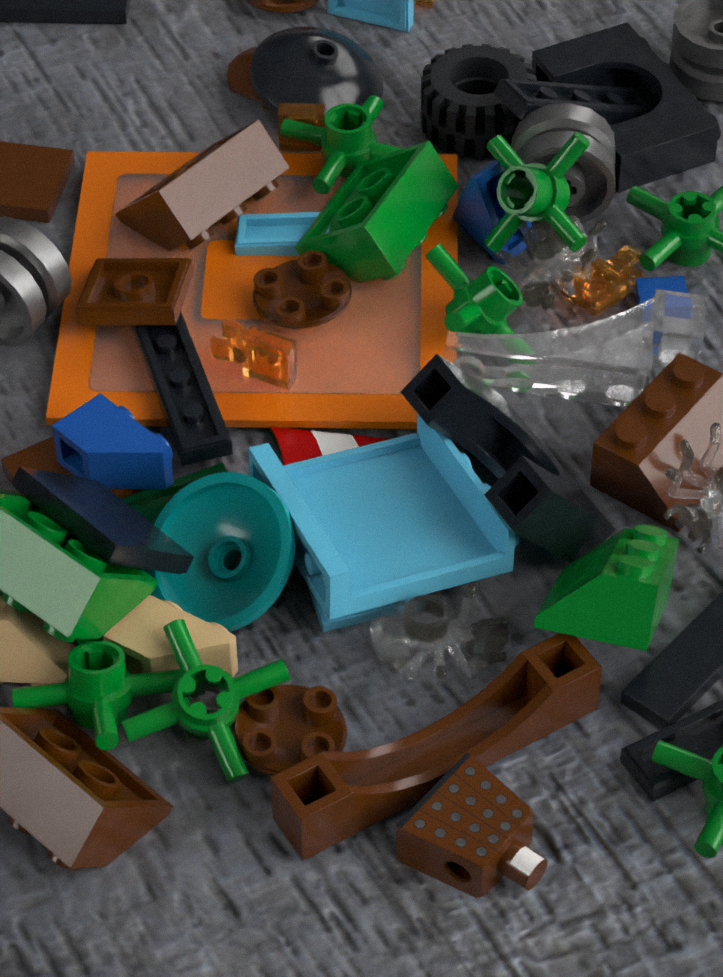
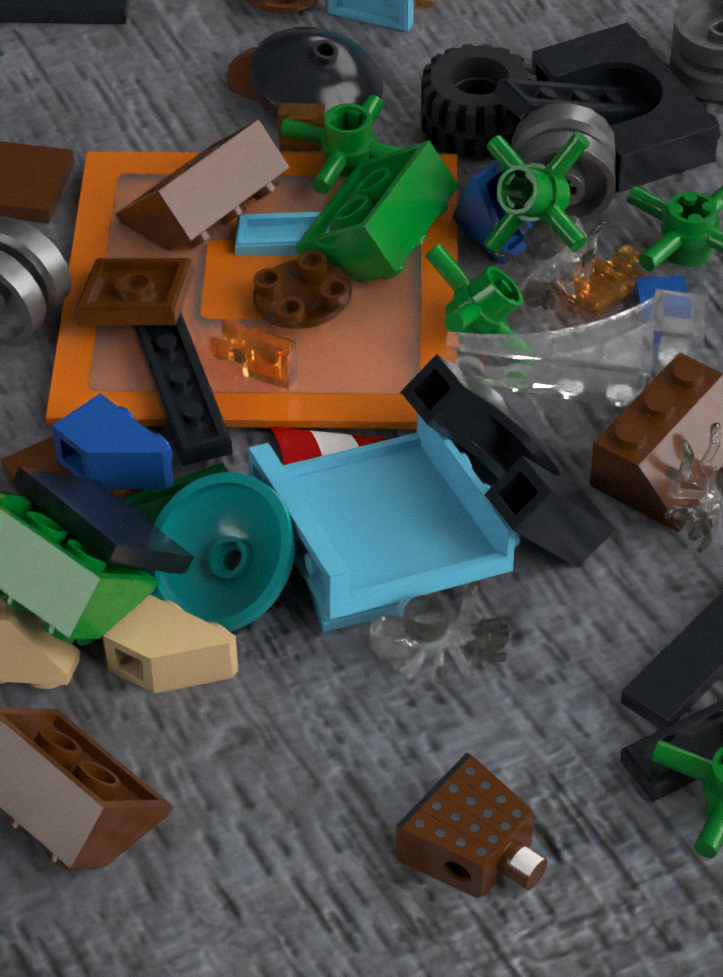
green bar [11,638,182,750] -> none
green bar [120,619,290,784] -> none
reddish brown dish [232,684,347,776] -> none
reddish brown arch [270,633,602,861] -> none
green slope [533,525,679,651] -> none

